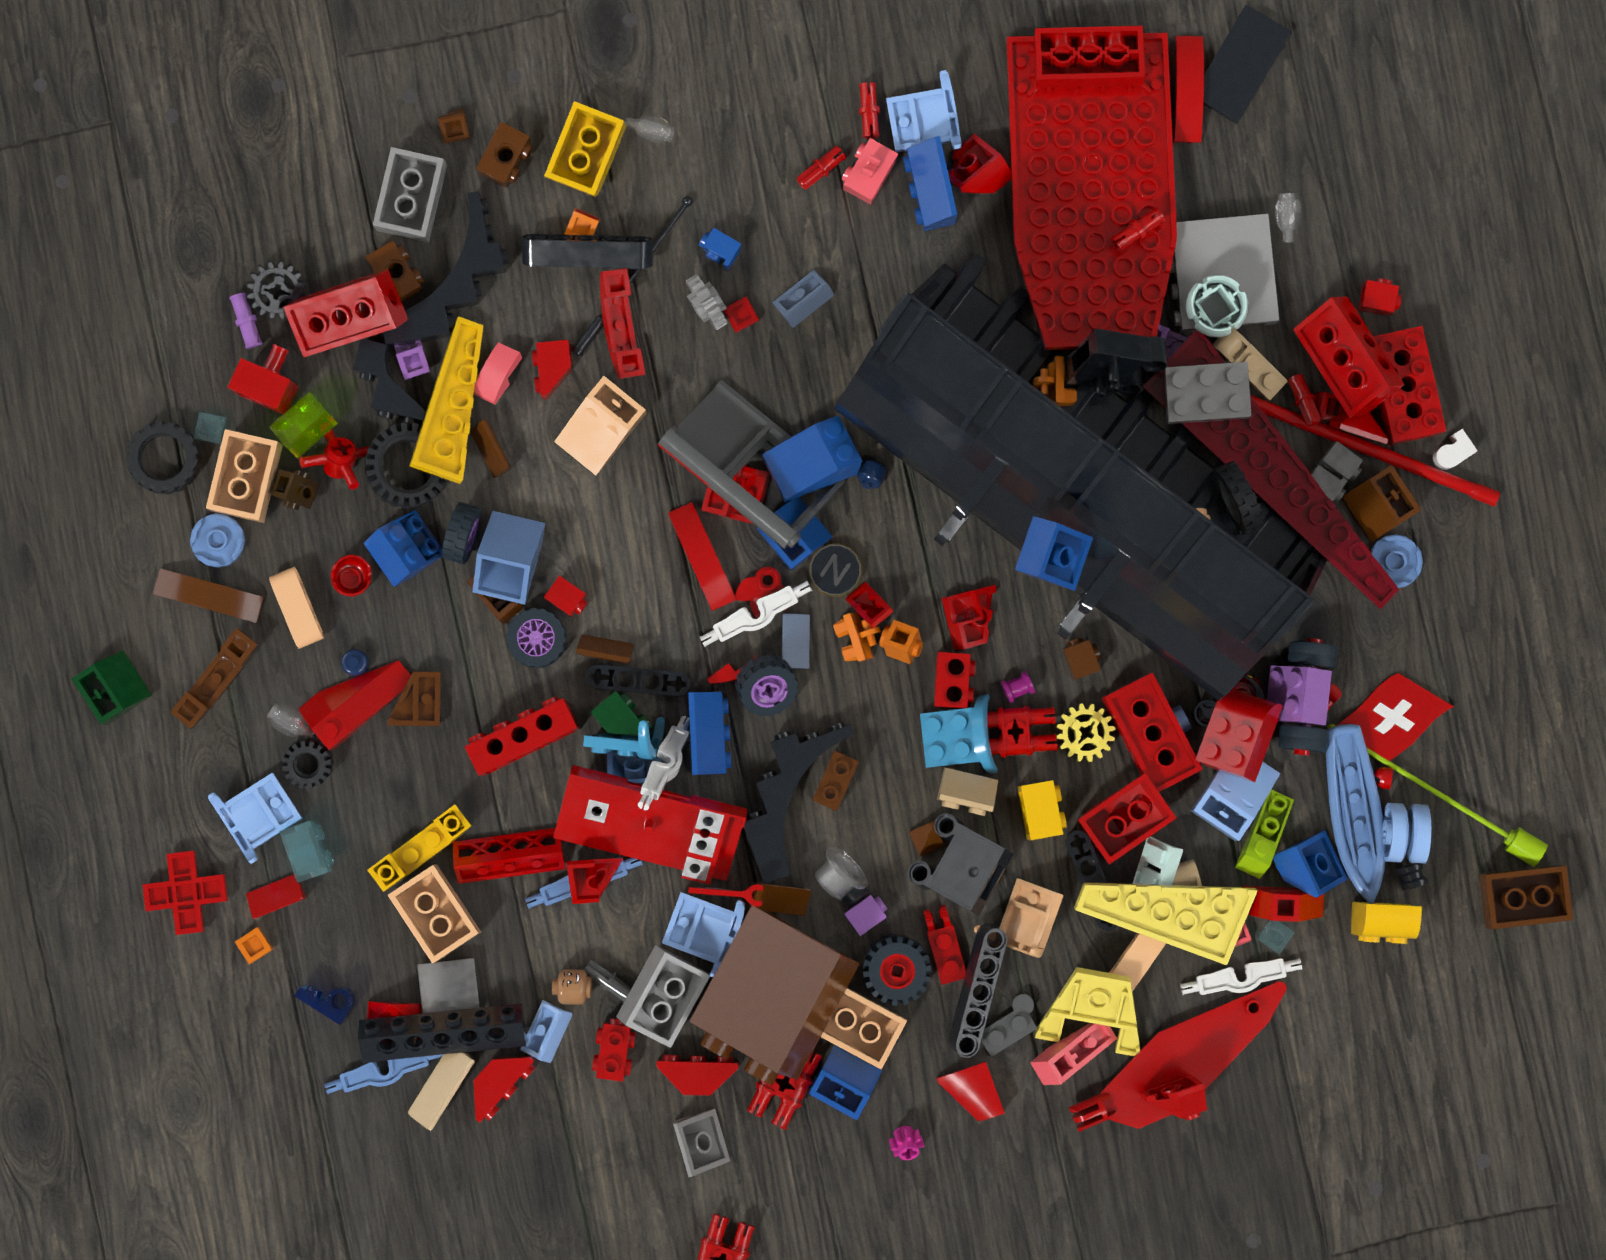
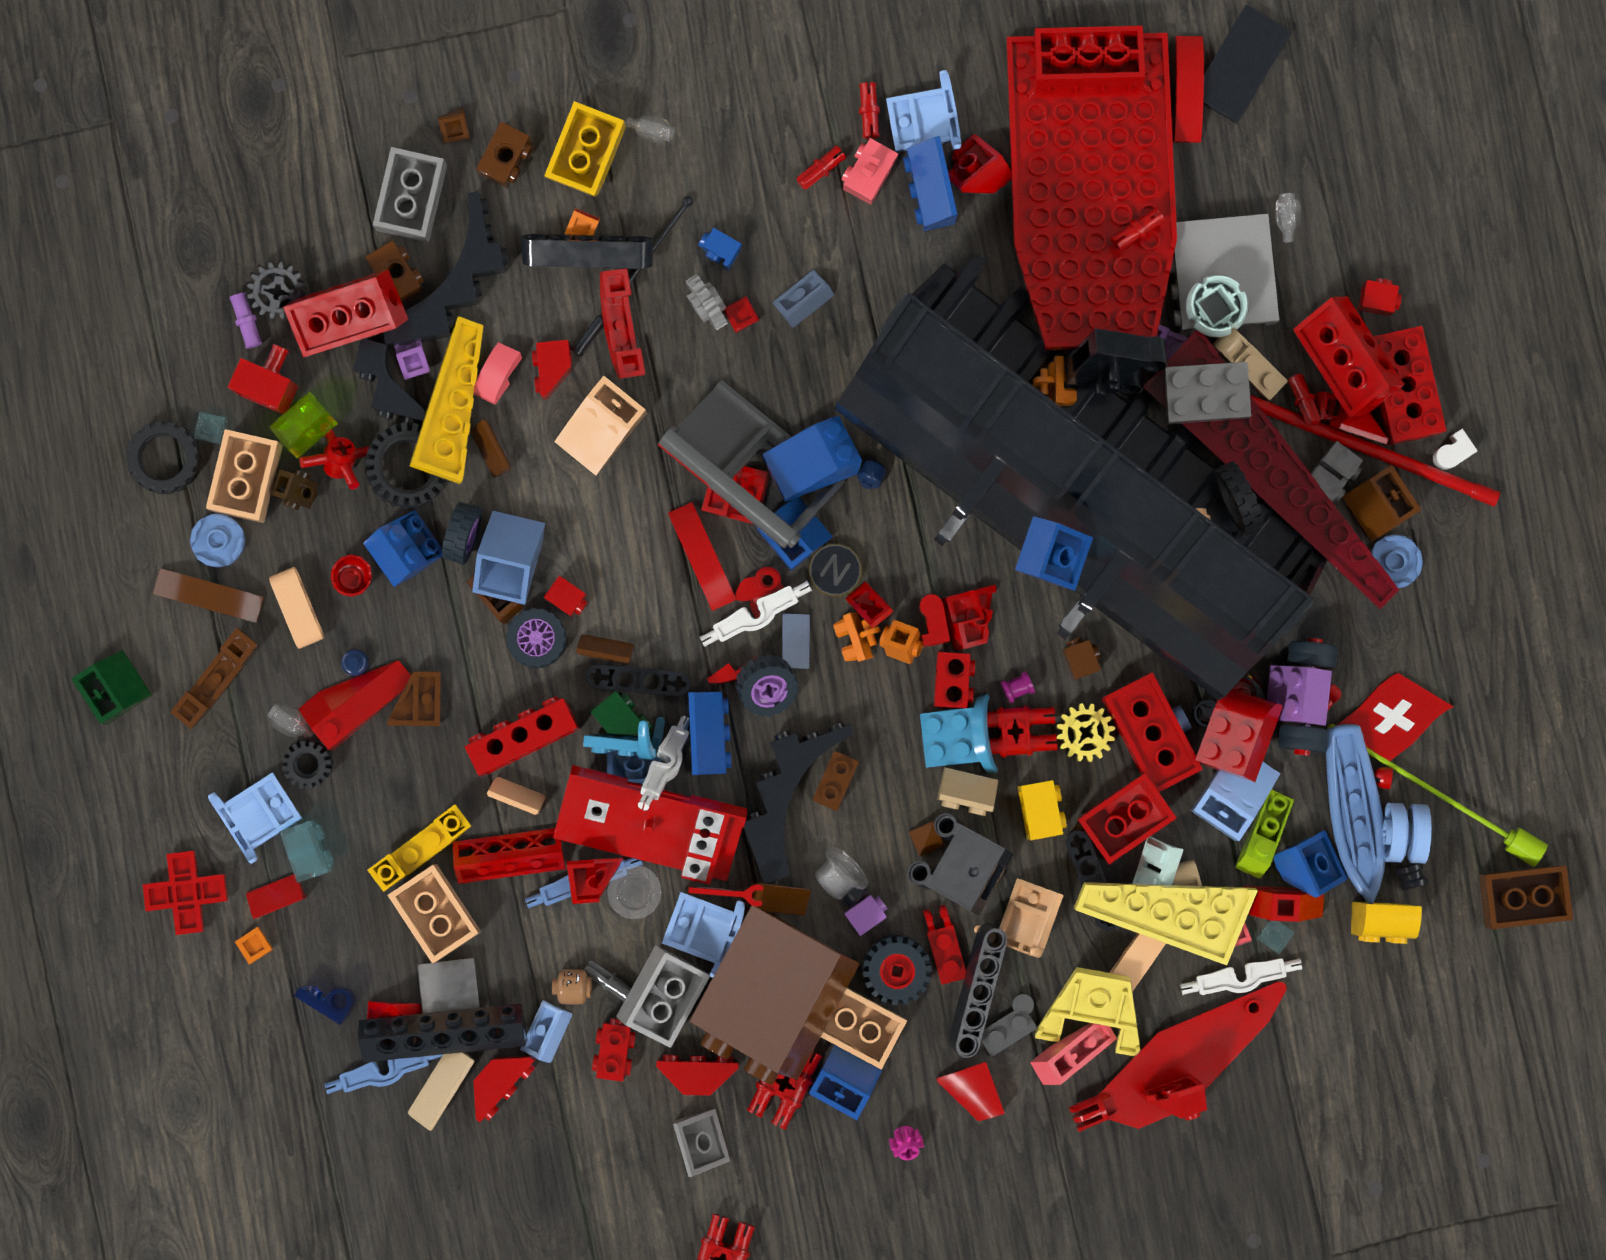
none -> light nougat slope [487,777,546,815]
none -> clear piece [607,865,662,919]
none -> red leg [919,594,950,647]

